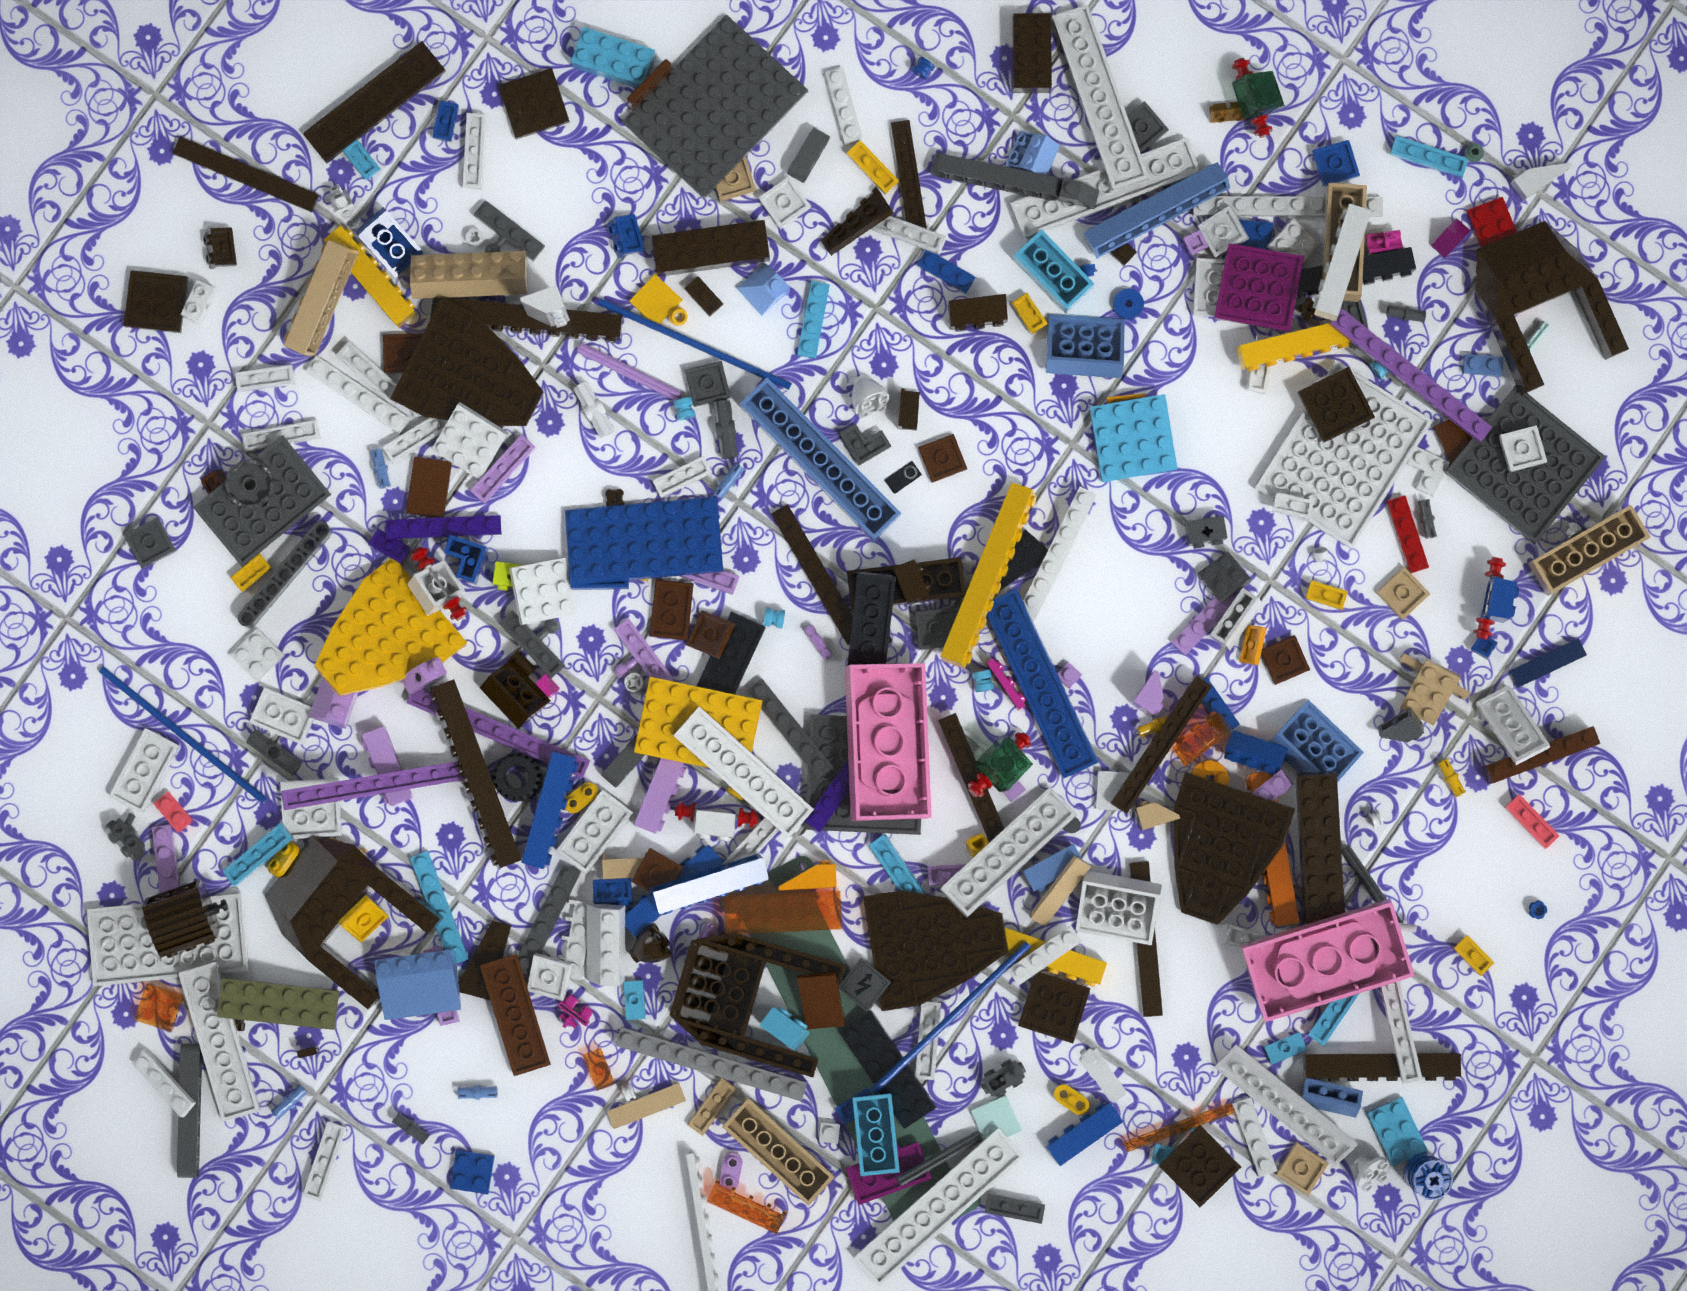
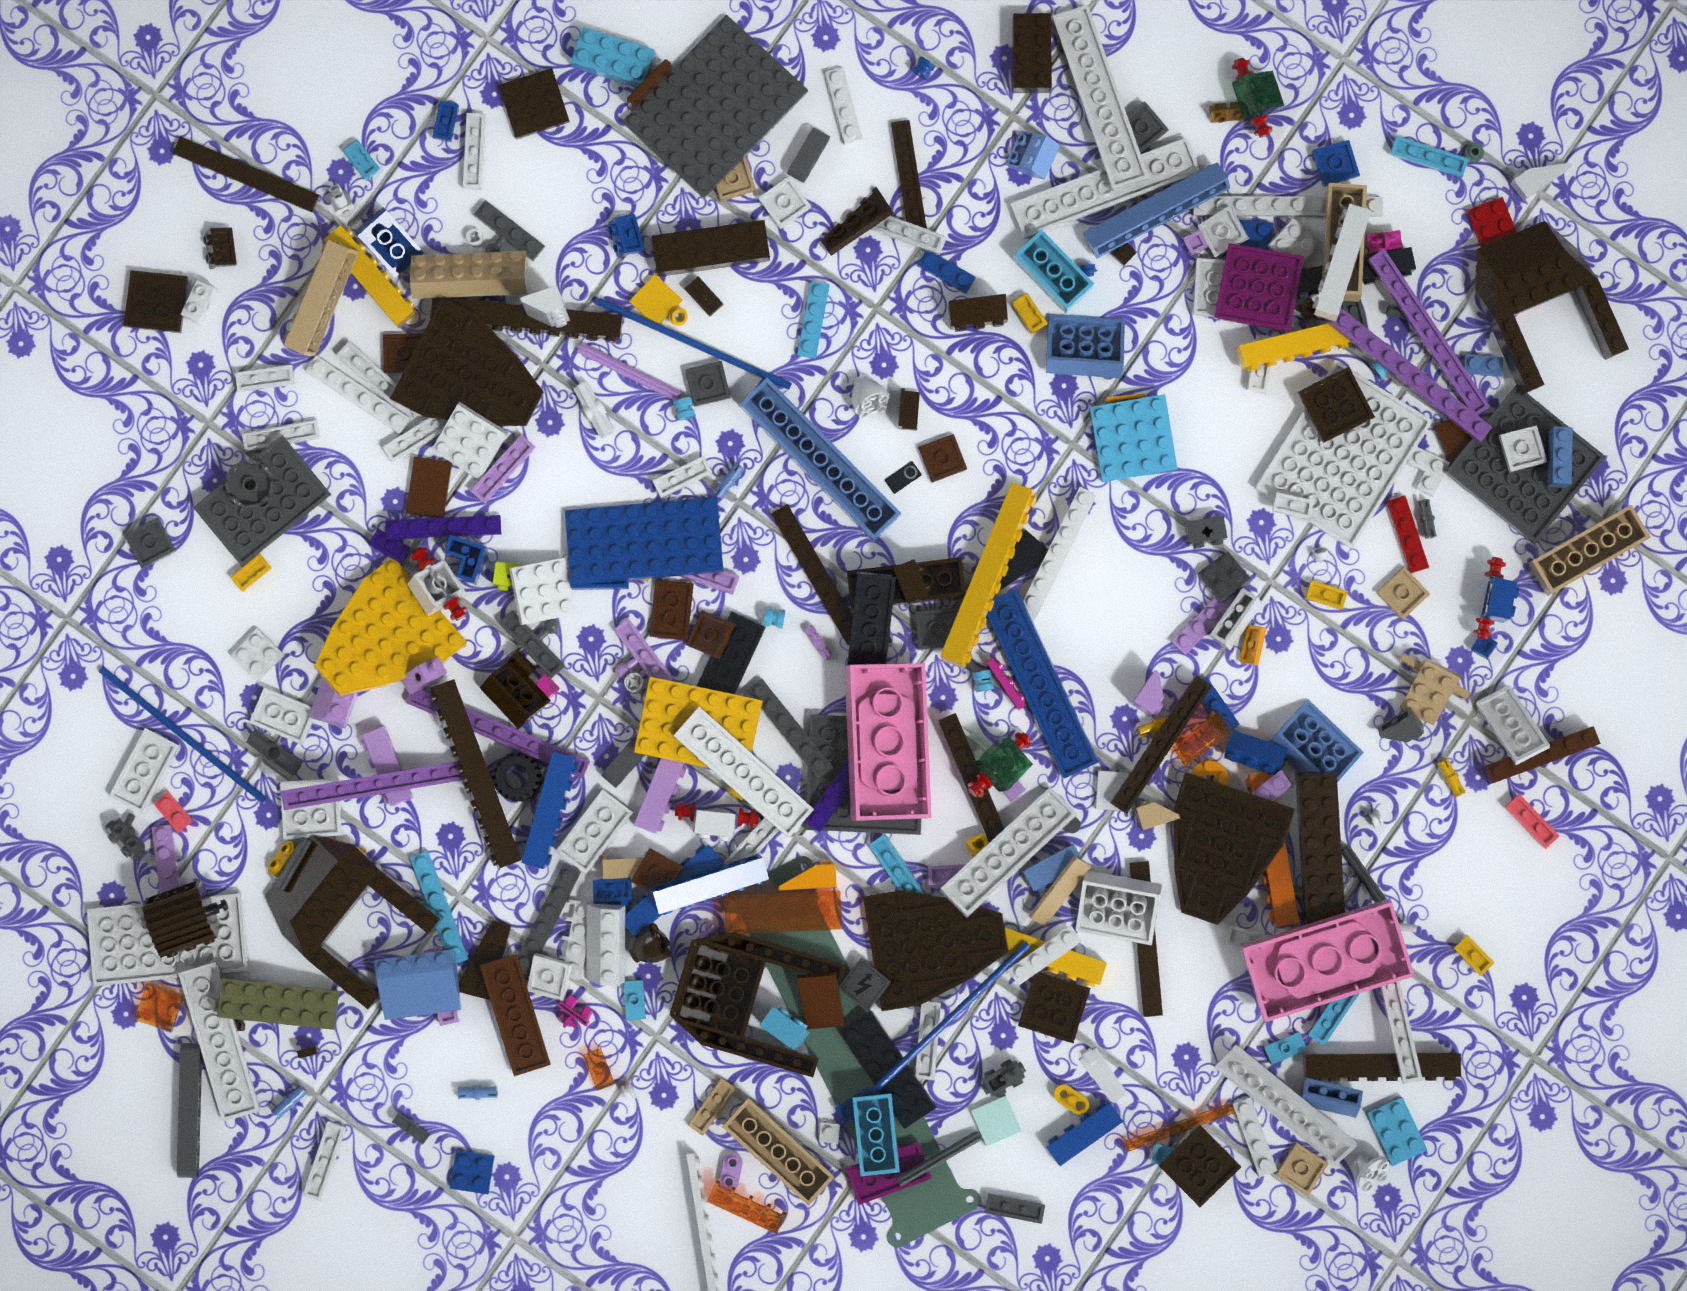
white plate [131,1049,196,1117] -> none
reddish brown slope [201,469,226,495] -> none
medium azure plate [223,823,294,886] -> none
dark grey beam [237,521,332,628] -> none
dark brown plate [303,41,446,164] -> none
yellow tile [338,895,389,943] -> none
medium blue pin [370,449,391,489] -> none
yellow plate [566,782,599,814] -> none
dark brown plate [605,489,625,506] -> none
tan tile [607,1083,686,1129] -> none
light grey brick [615,1027,807,1102] -> none
dark grey piece [714,400,738,459] -> none
light blue slope [737,263,790,316] -> none
dark grey plate [839,423,892,466] -> none
yellow plate [846,140,899,195] -> none
white plate [853,1128,1024,1287] -> none
dark grey beam [930,153,1062,201] -> none
lavender plate [1057,662,1083,689] -> none
dark grey slope [1058,178,1099,209] -> none
blue piece [1113,289,1144,320] -> none
reddish brown tile [1261,635,1310,685] -> none
blue wheel [1404,1153,1453,1200] -> none
magenta slope [1431,218,1471,259] -> none
dark blue tile [1509,638,1587,688] -> none
light aqua axle [1526,321,1550,352] -> none
blue plate [1528,900,1547,920] -> none
white hinge [1565,522,1583,539] -> none
none -> dark grey axle [274,837,311,891]
none -> medium lavender plate [1367,249,1490,415]
none -> medium blue brick [1547,426,1573,488]

